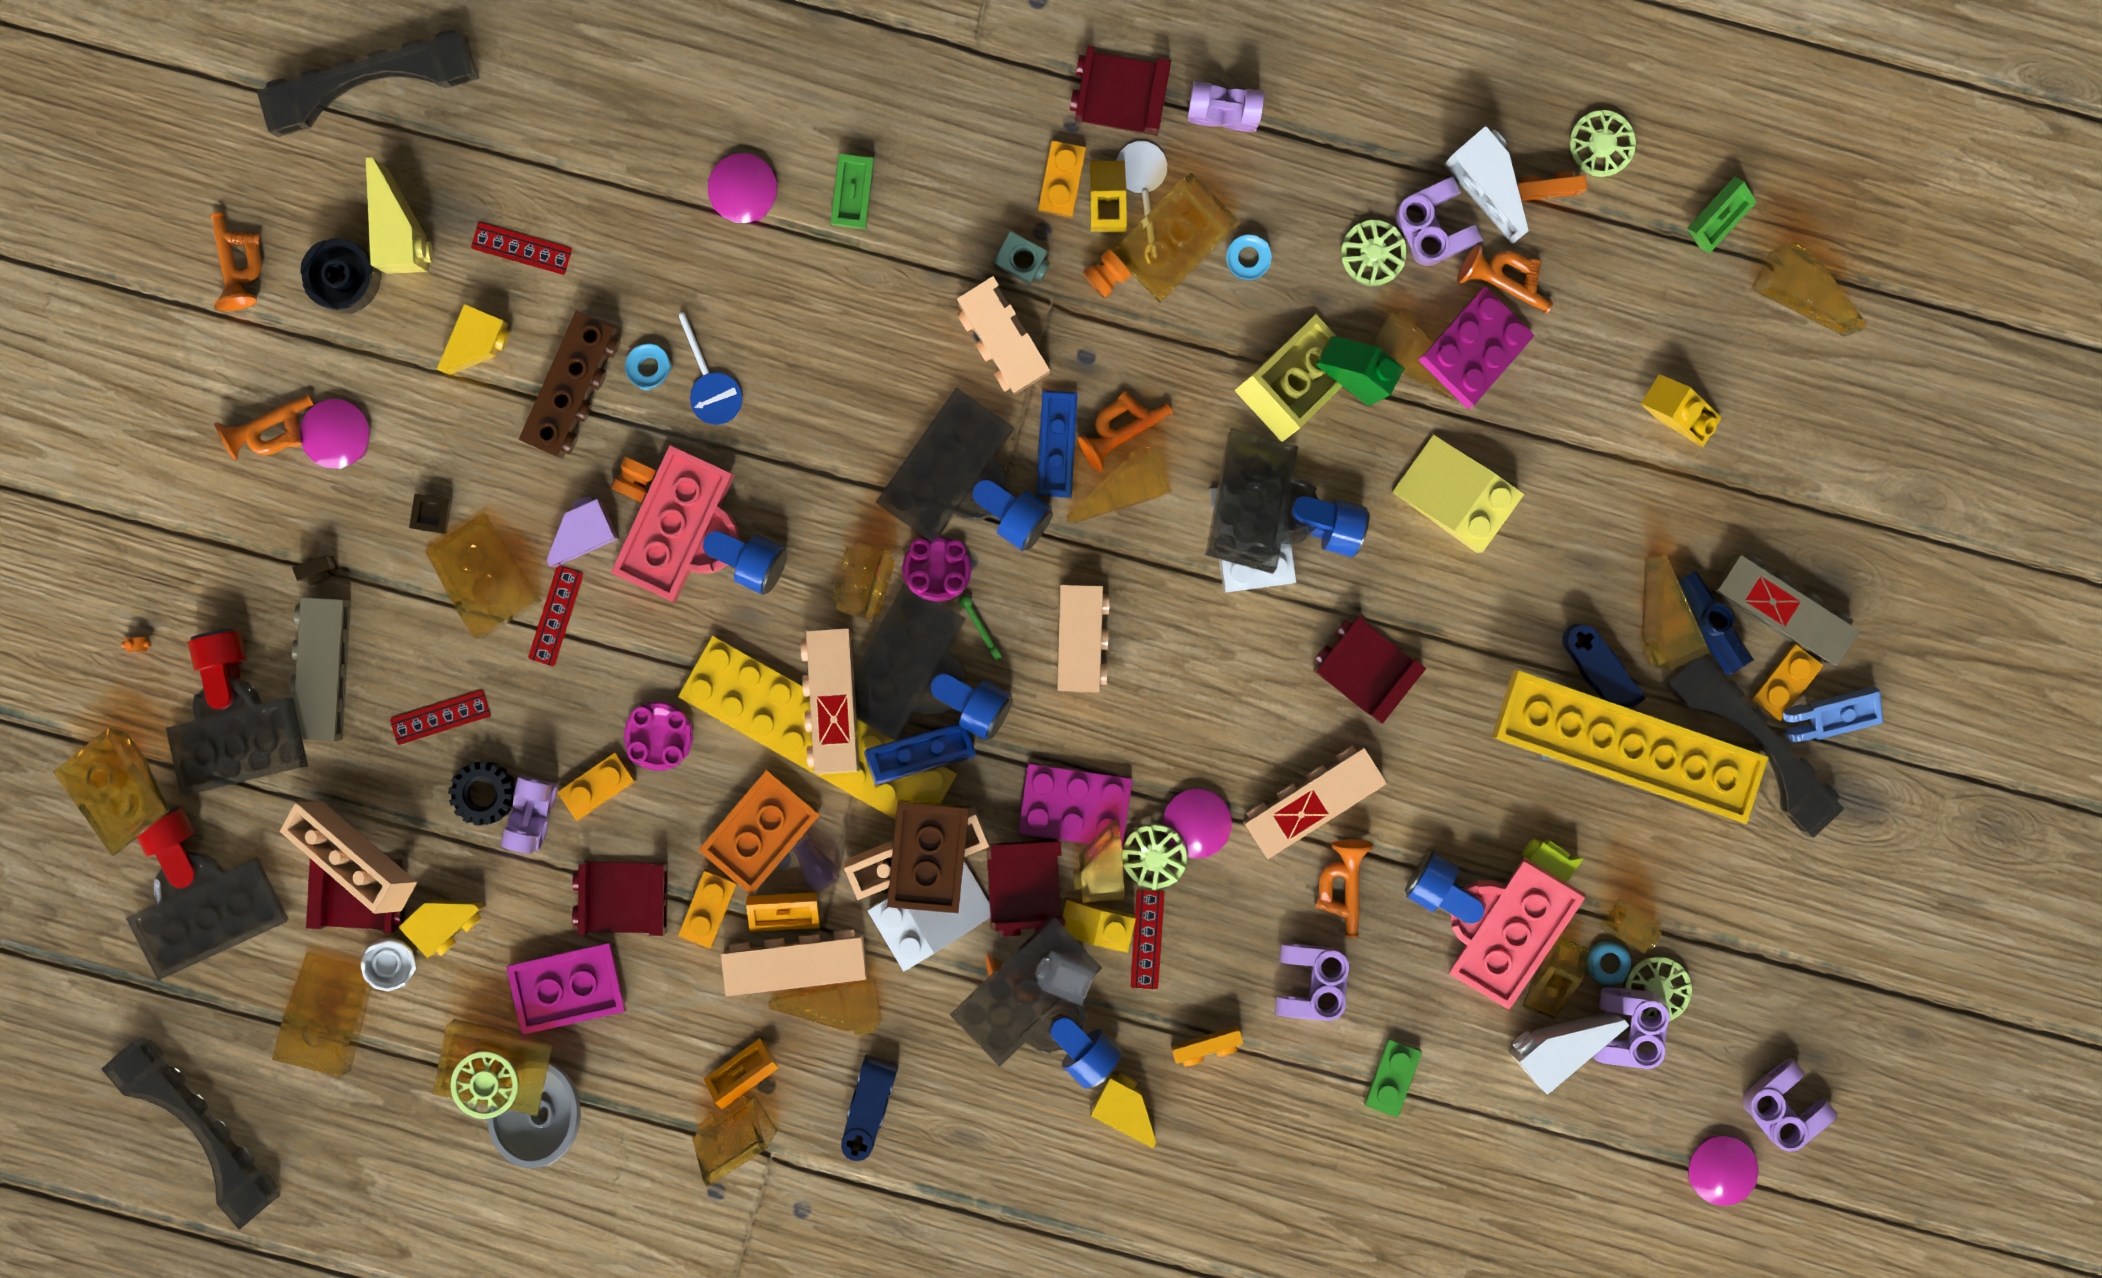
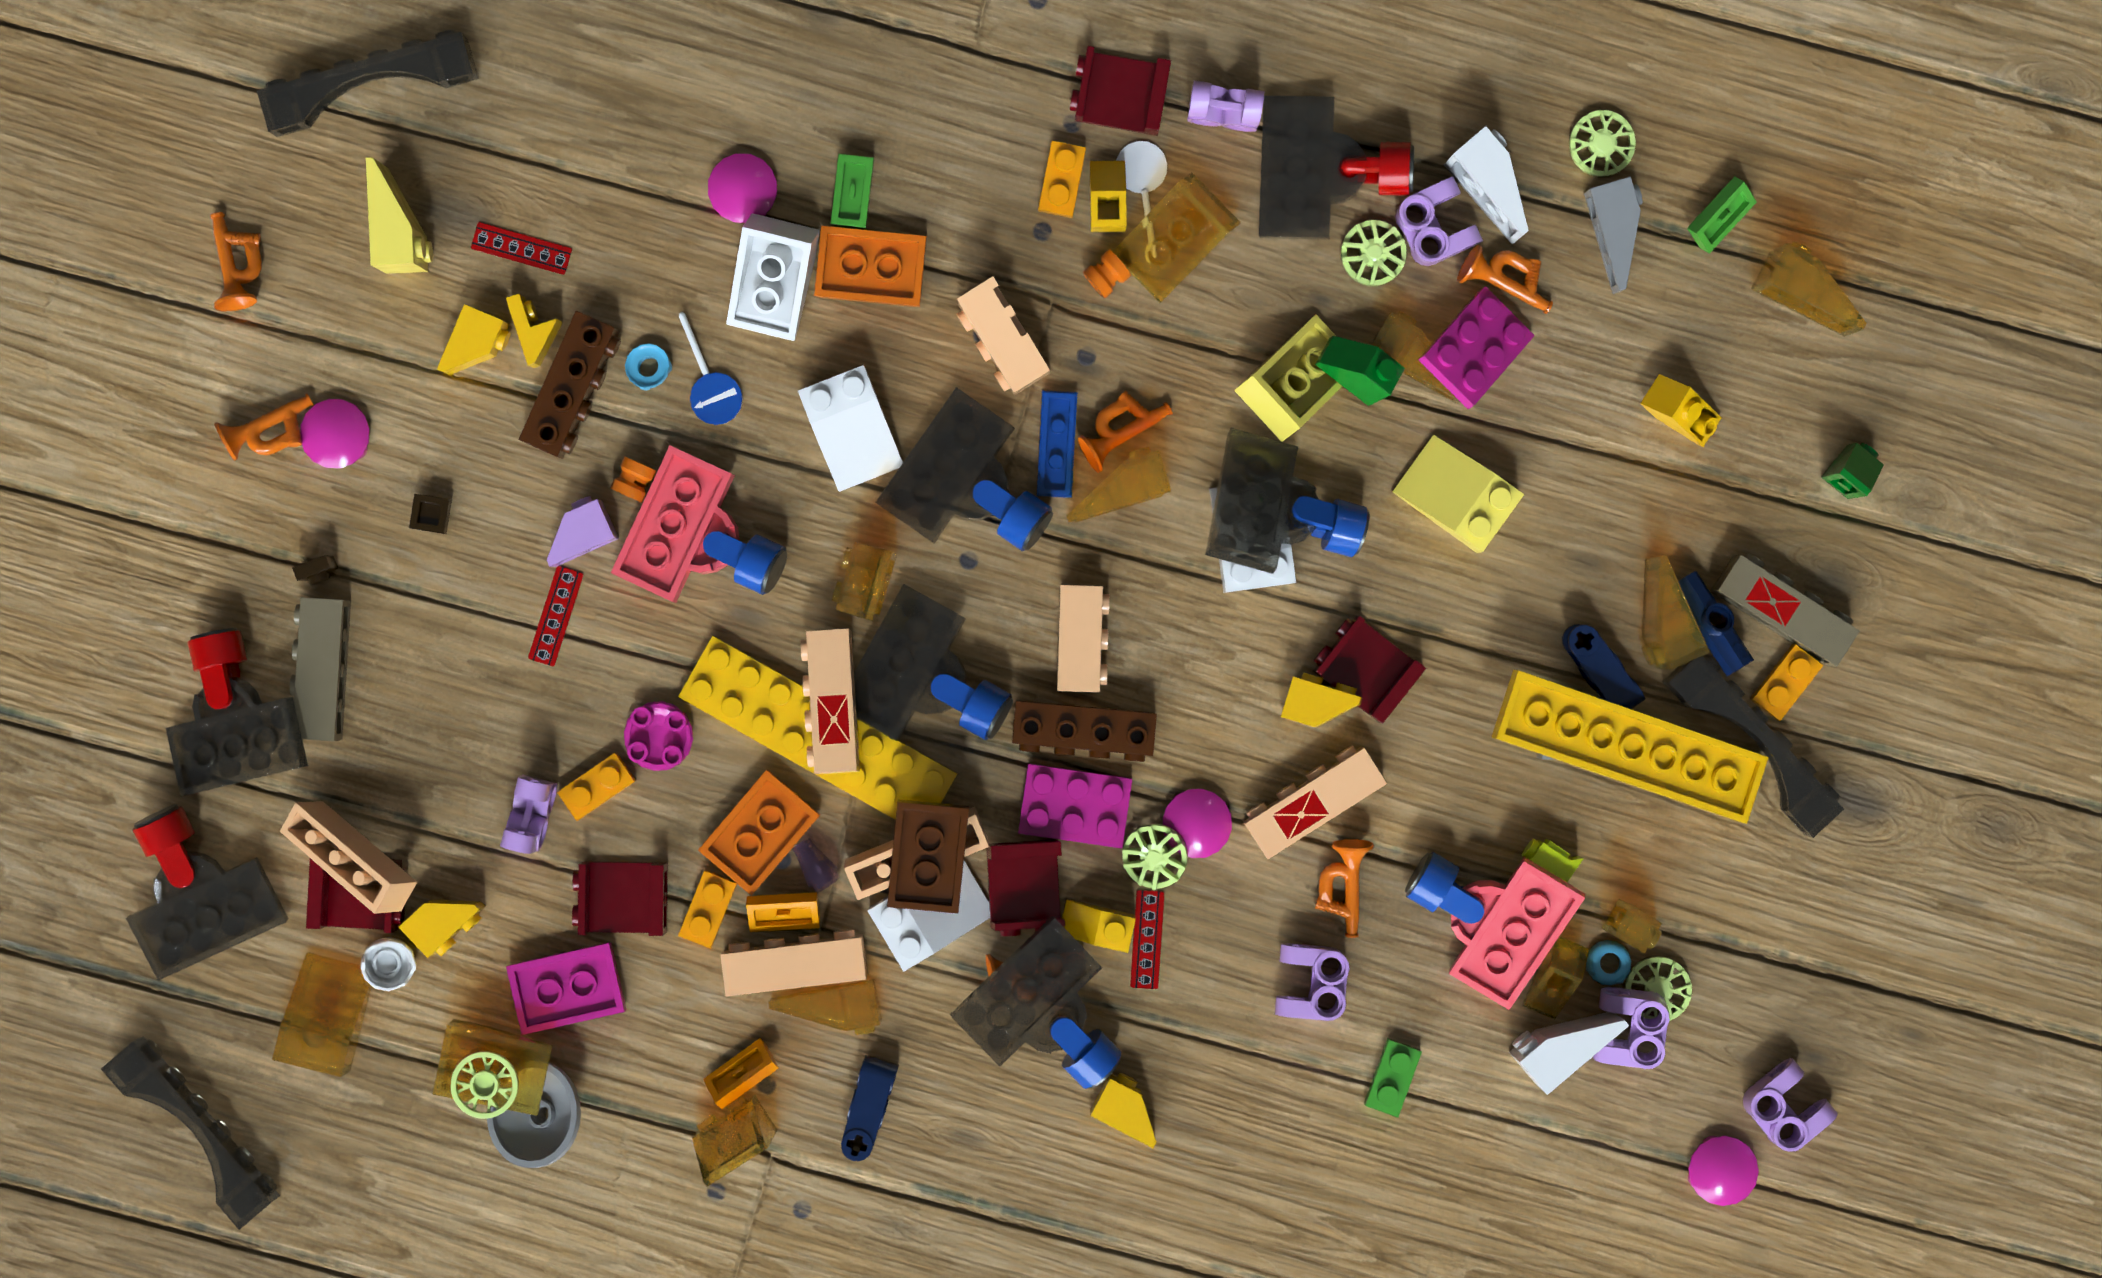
clear yellow slope [53,728,169,856] -> none
orange piece [121,637,151,652] -> none
black brick [300,238,382,314] -> none
red sticker [390,690,491,745] -> none
clear yellow slope [425,513,542,639] -> none
black tyre [448,761,515,826] -> none
blue tile [864,723,976,785] -> none
dark pink dish [902,537,972,602] -> none
bright green hinge [959,595,1002,661] -> none
sand green brick [993,231,1050,286] -> none
clear brick [1036,951,1096,1006] -> none
clear yellow slope [1073,821,1125,903] -> none
light orange plate [1171,1026,1244,1067] -> none
medium azure piece [1226,234,1272,280] -> none
orange plate [1517,171,1587,202] -> none
medium blue hinge [1783,686,1883,743] -> none
none -> yellow slope [506,294,562,368]
none -> white slope [726,213,820,341]
none -> white slope [798,365,904,492]
none -> orange plate [814,226,927,308]
none -> reddish brown brick [1012,700,1157,762]
none -> clear smoke plate [1259,96,1414,240]
none -> yellow slope [1281,672,1362,728]
none -> light grey slope [1584,177,1643,294]
none -> green slope [1821,443,1884,499]

